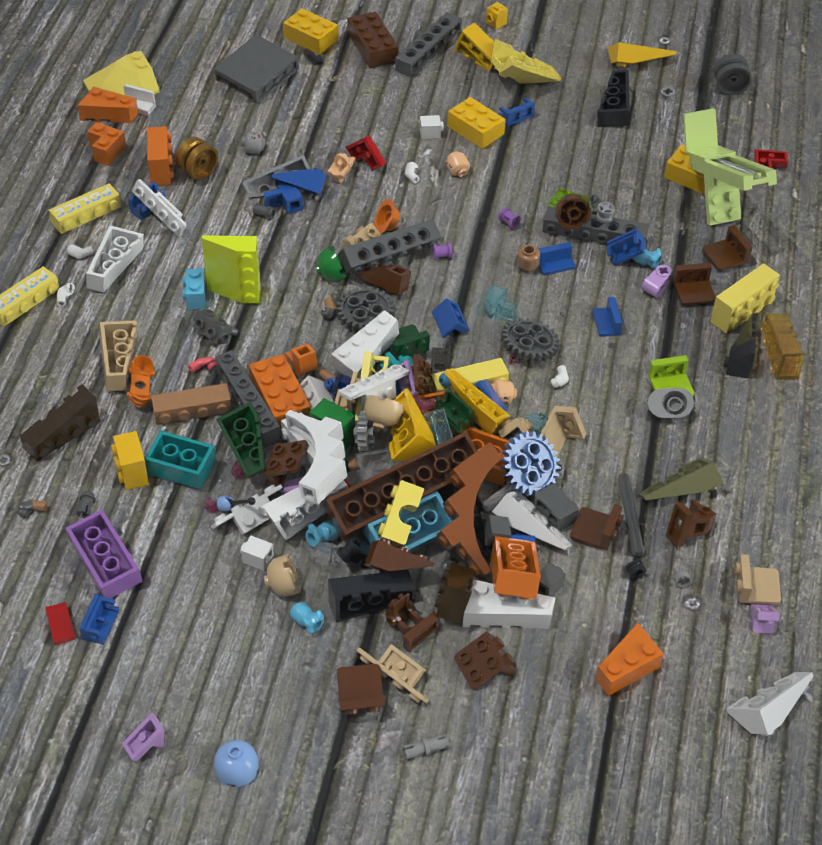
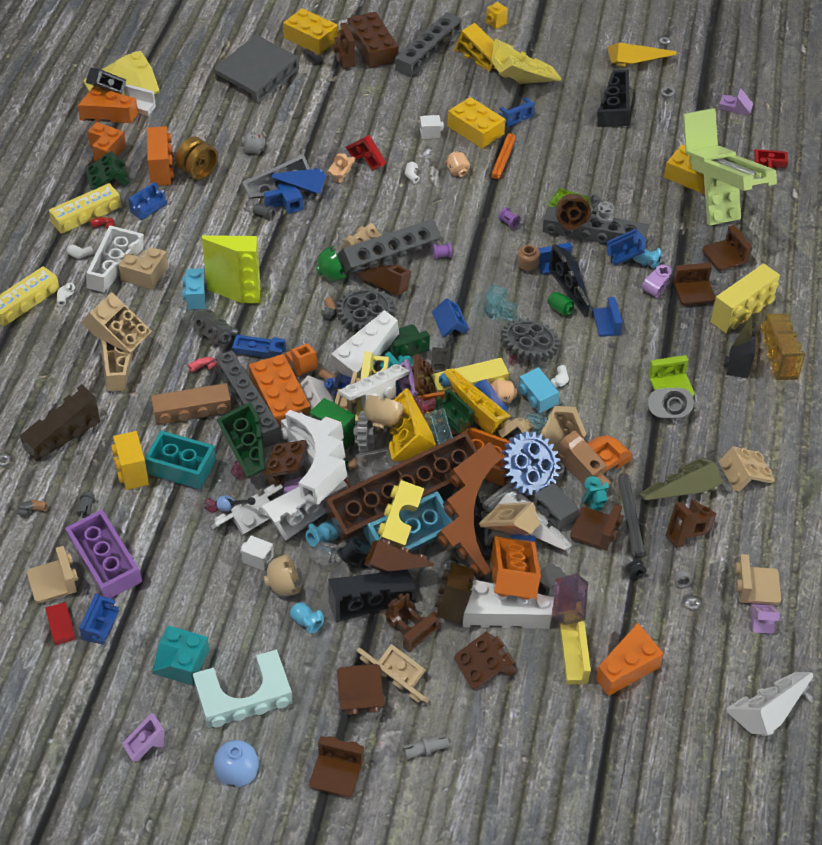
orange piece [127,355,155,408] -> none
white bracket [132,179,187,237] -> none
orange piece [373,199,400,234] -> none
dark grey wheel [714,54,752,95] -> none
none -> tan bracket [27,546,78,603]
none -> tan slope [81,292,152,354]
none -> black brick [86,68,126,94]
none -> dark green bracket [86,151,130,191]
none -> red arm [90,217,115,230]
none -> tan slope [118,247,168,290]
none -> teal slope [153,625,210,686]
none -> light aqua arch [193,650,293,728]
none -> blue plate [232,334,286,358]
none -> reddish brown bracket [309,736,364,798]
none -> reddish brown plate [333,22,355,68]
none -> tan slope [479,502,540,536]
none -> orange axle [491,133,516,180]
none -> medium azure brick [518,367,559,413]
none -> green brick [547,292,574,316]
none -> black wedge [548,244,590,317]
none -> brick [552,573,589,625]
none -> medium nougat piece [555,431,612,487]
none -> light yellow fence [558,598,591,685]
none -> teal hips [582,476,609,511]
none -> orange brick [587,435,633,473]
none -> tan bracket [718,446,775,492]
none -> lavender slope [719,88,753,116]

